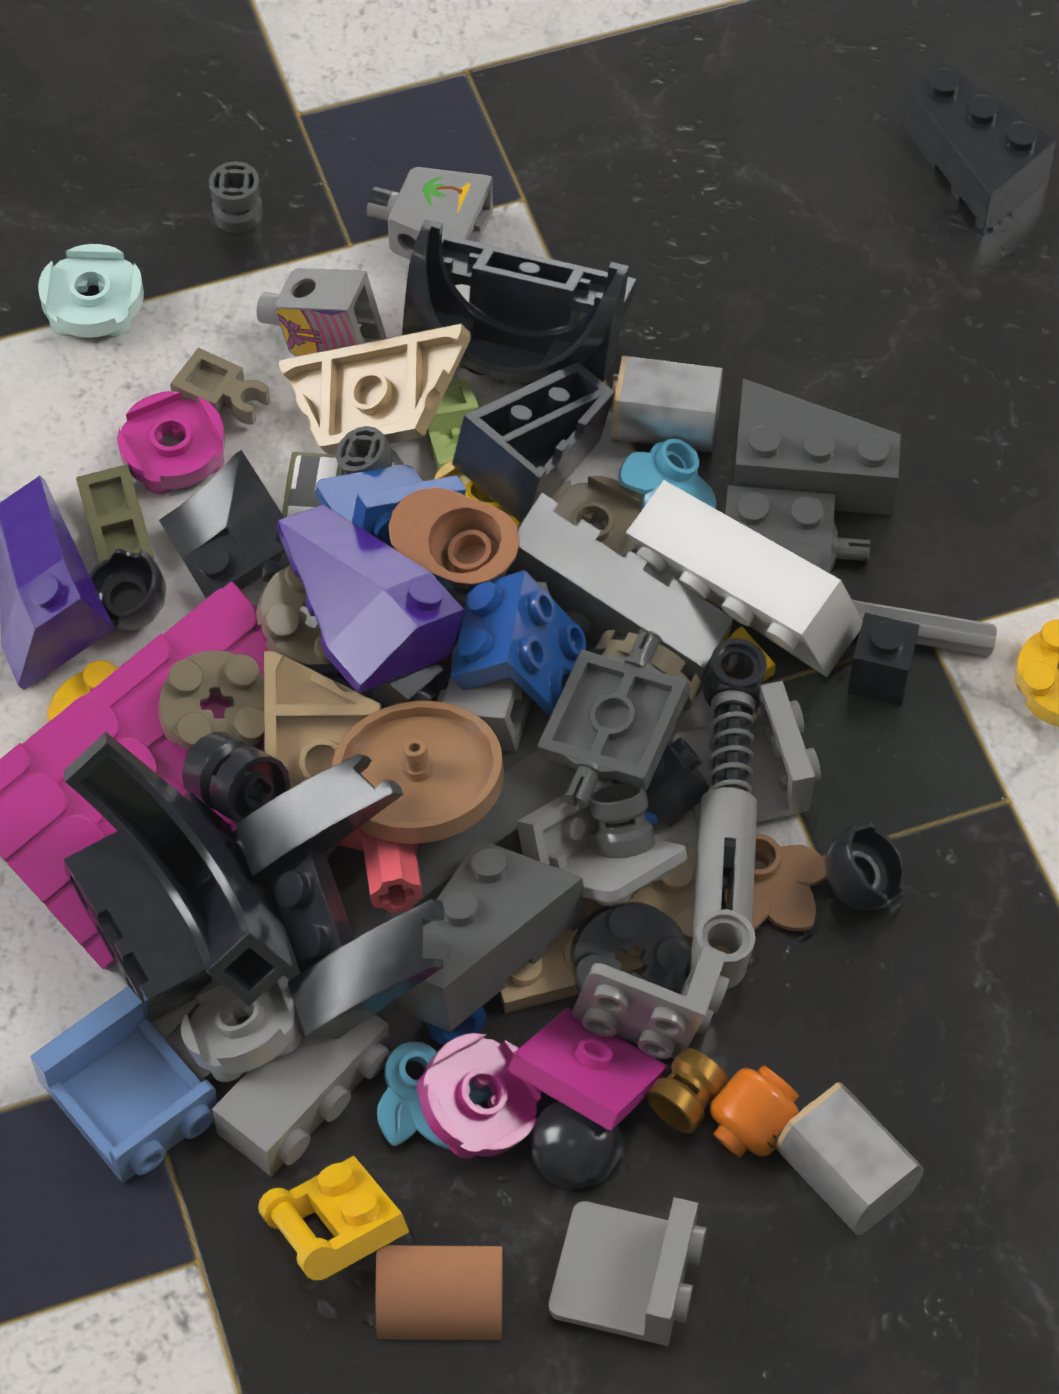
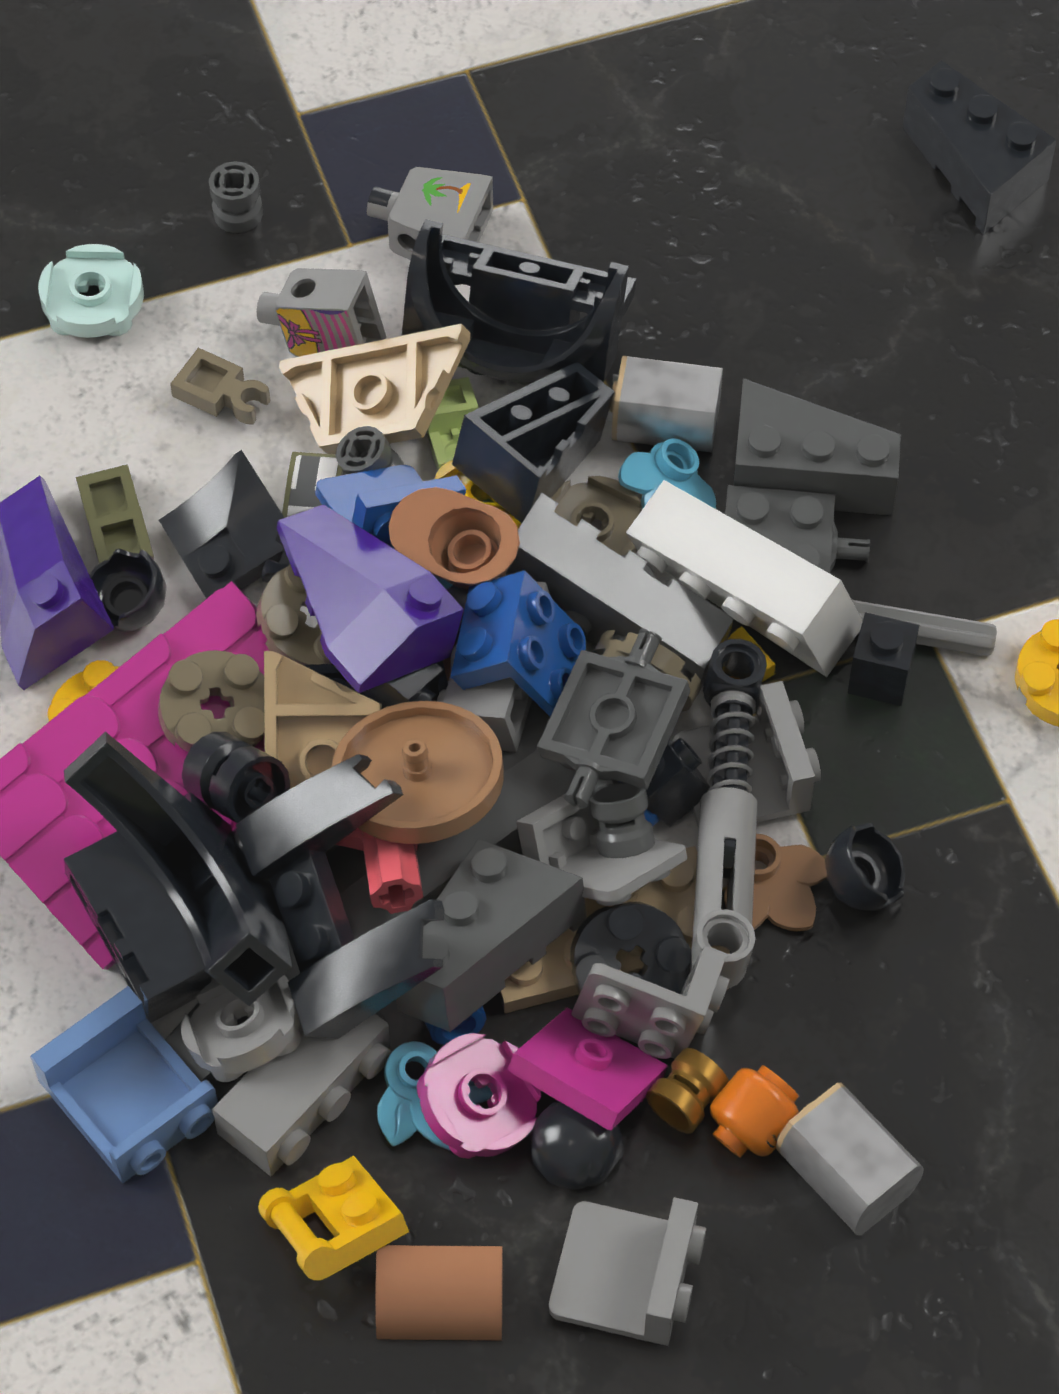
dark pink plate [117,391,226,494] -> none

